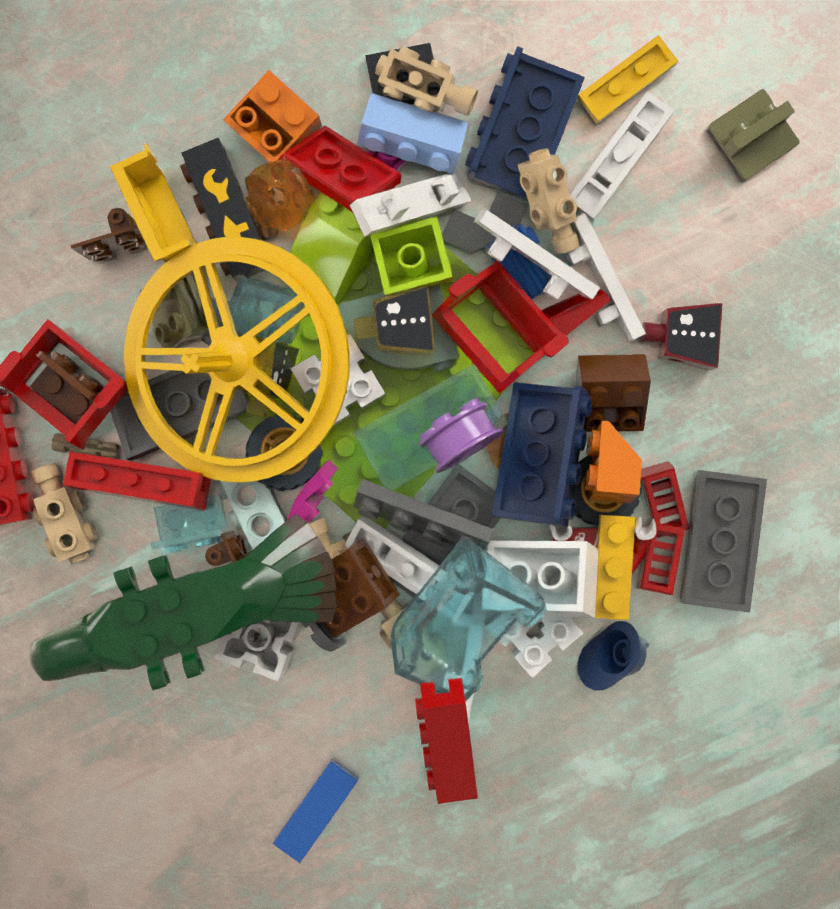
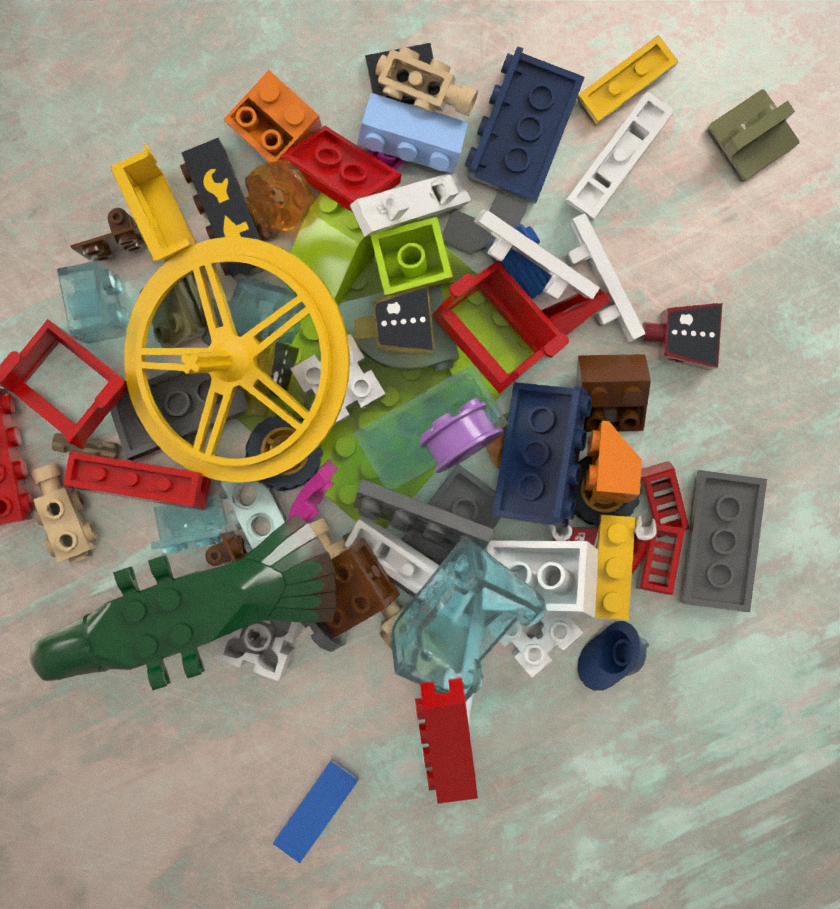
reddish brown bracket [30,351,104,424] -> none
tan brick [518,148,580,254] -> none
none -> clear light blue brick [57,260,129,344]

